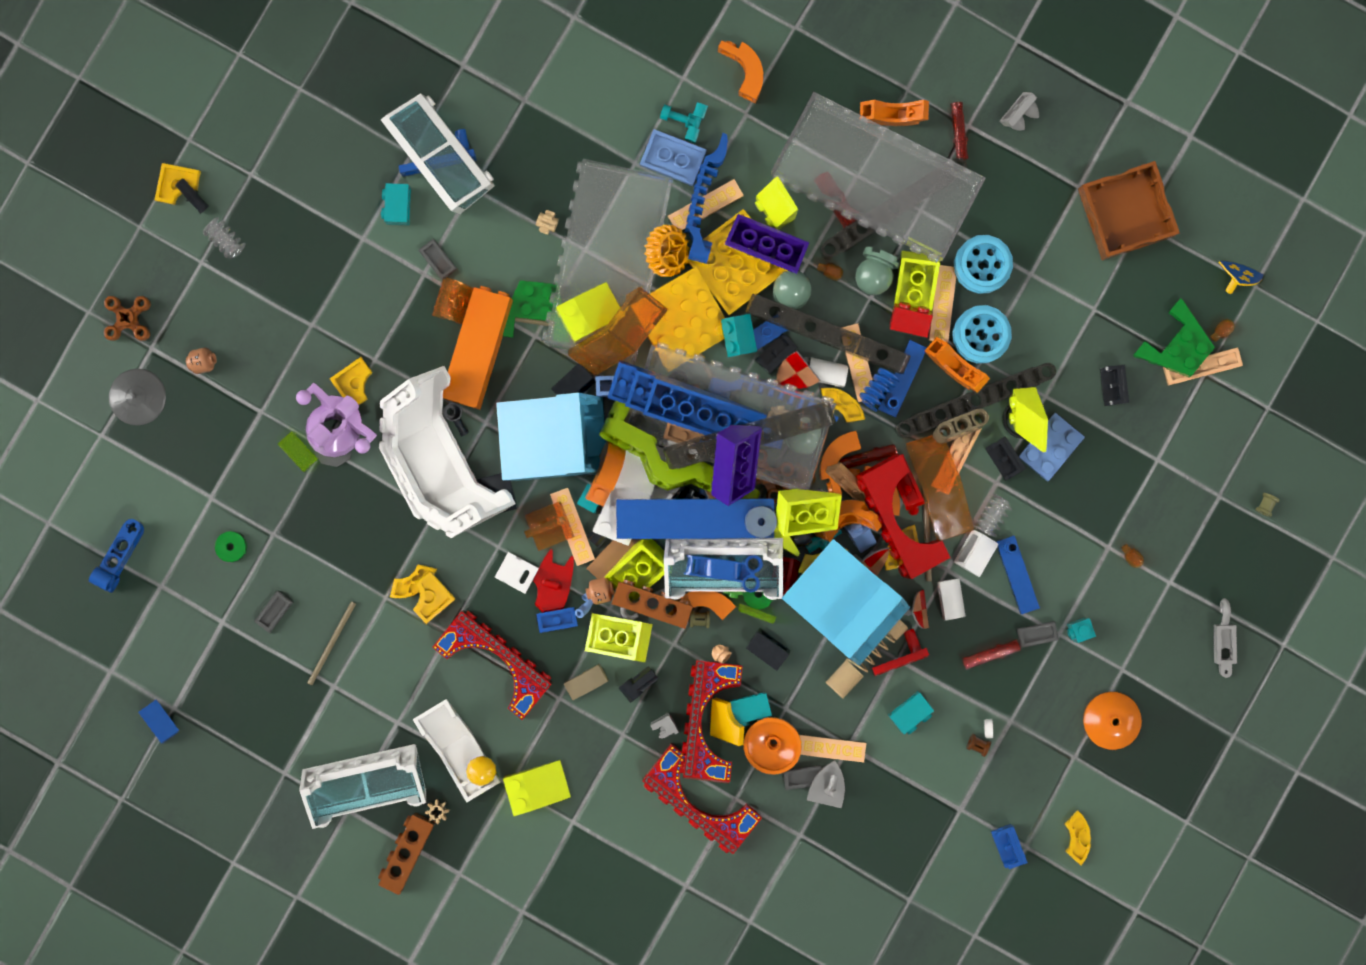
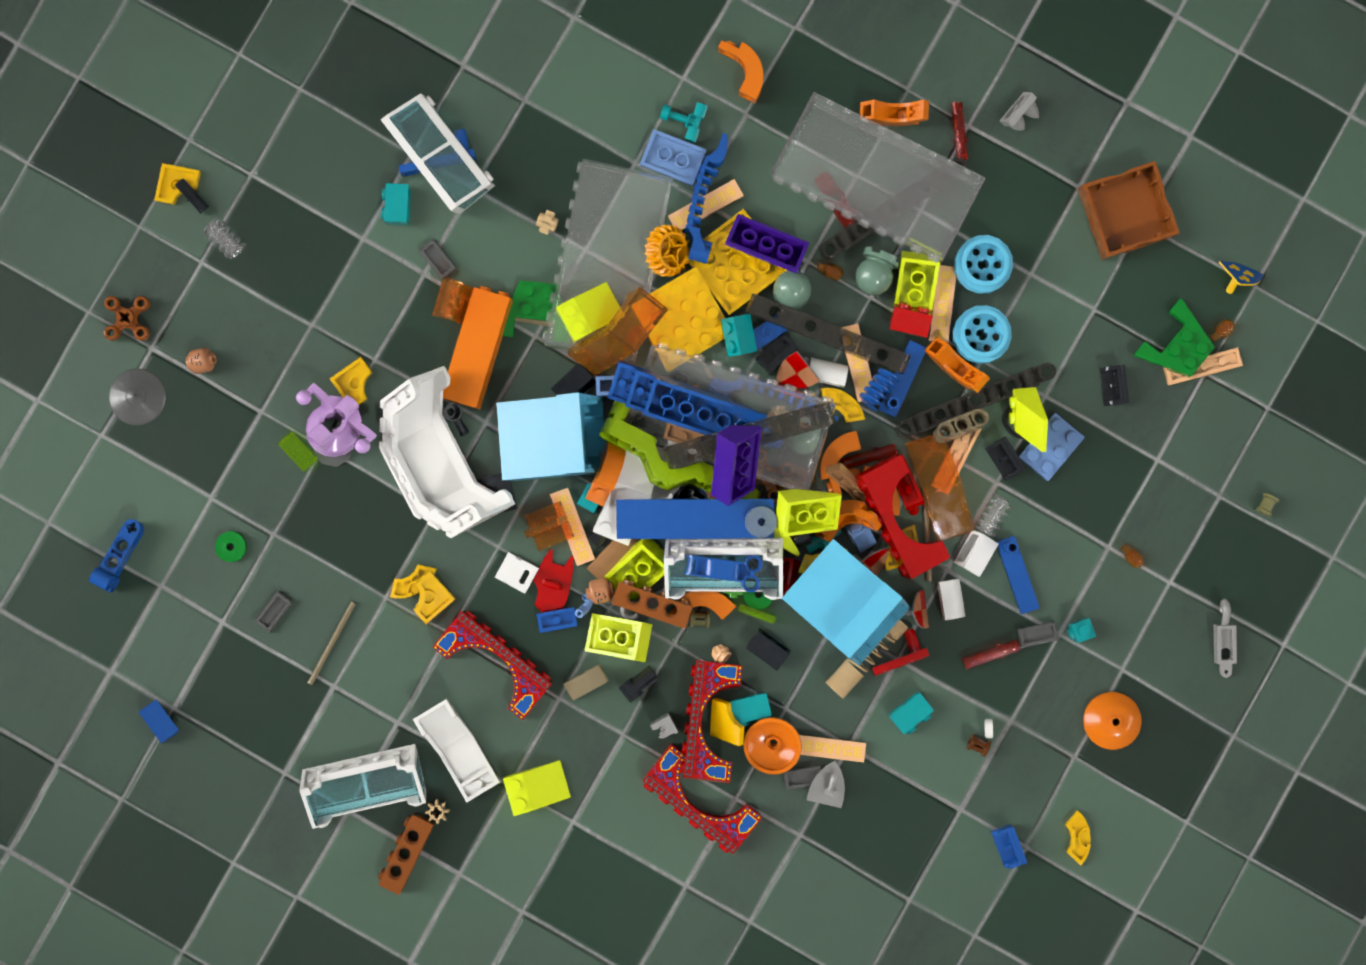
yellow hair [466,756,496,786] -> none
neon yellow slope [755,176,798,230] -> none

